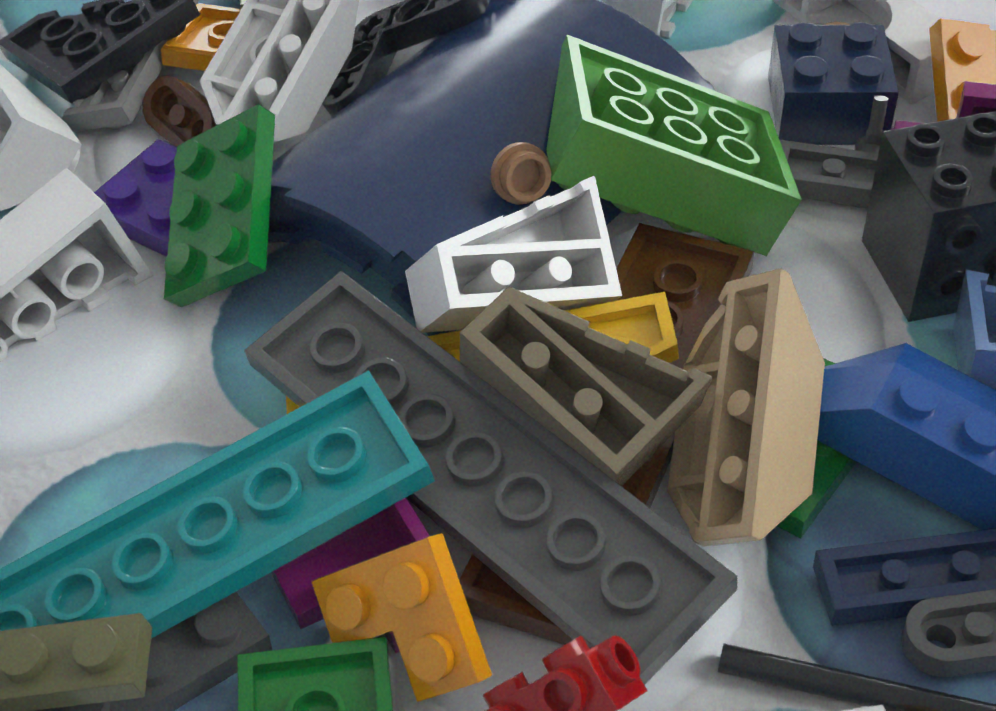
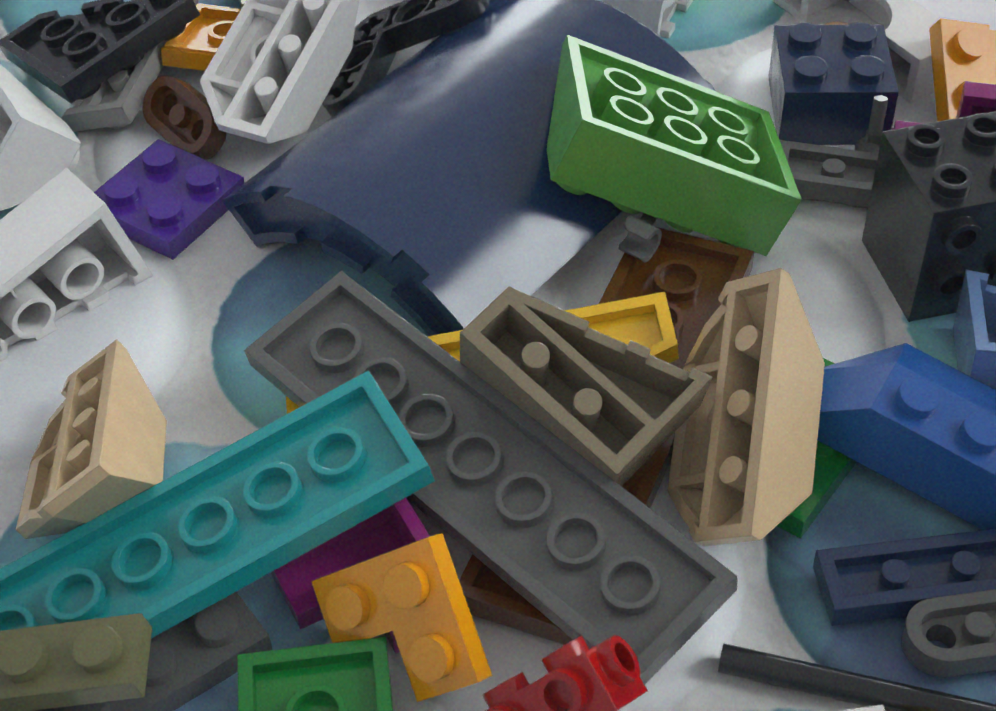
green plate [163,104,275,307] -> none
white wedge [405,176,622,333] -> none
medium nougat plate [491,142,552,204] -> none
none -> tan wedge [16,339,167,539]
none -> dark grey hand [618,213,662,262]

